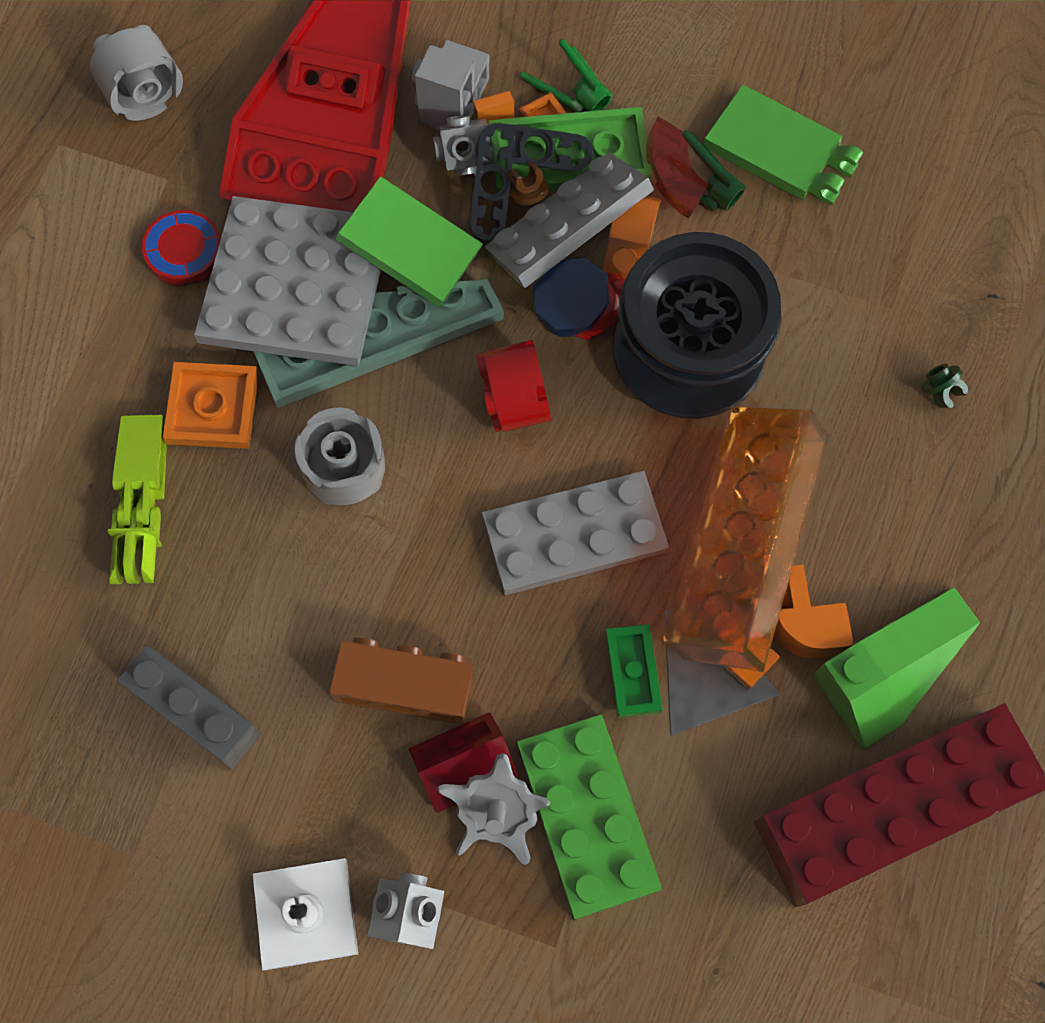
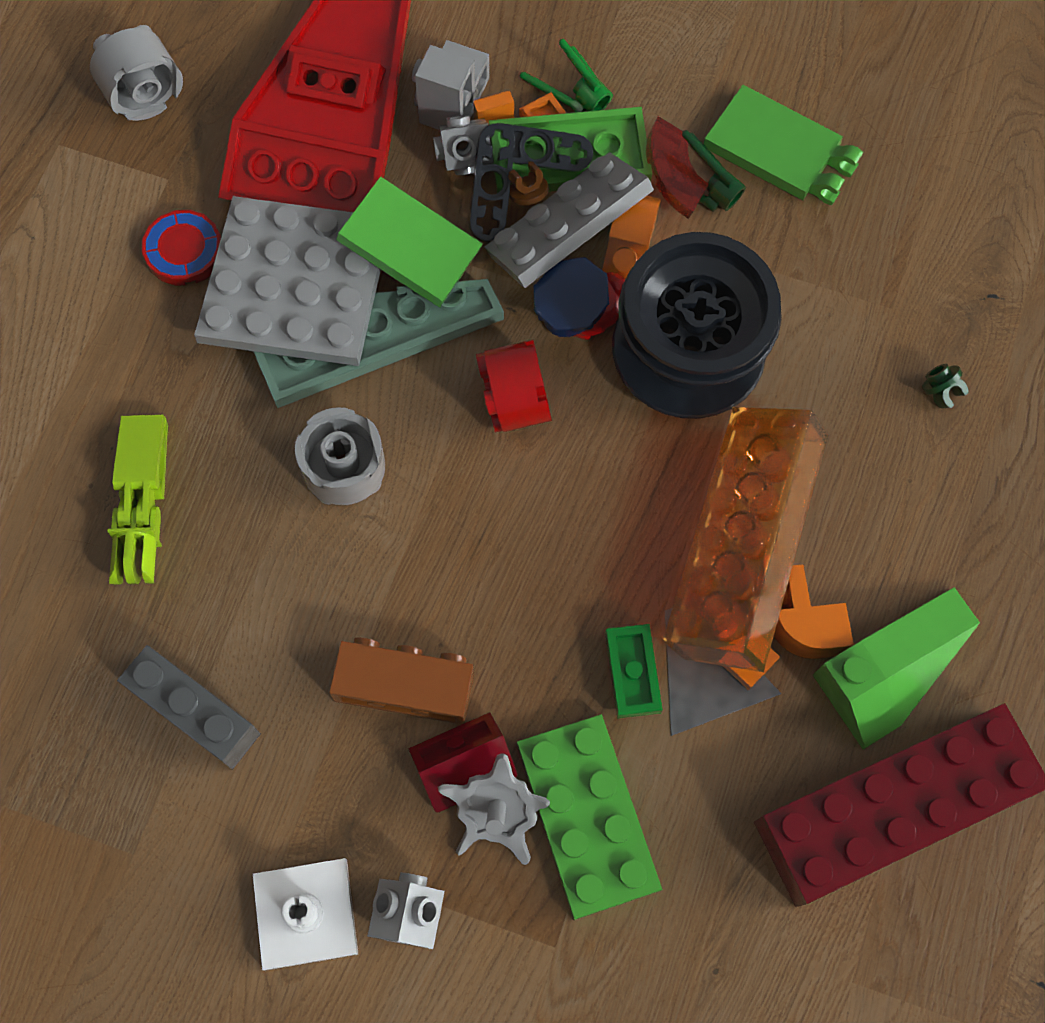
orange plate [163,362,259,449] -> none
light grey plate [482,471,669,596] -> none

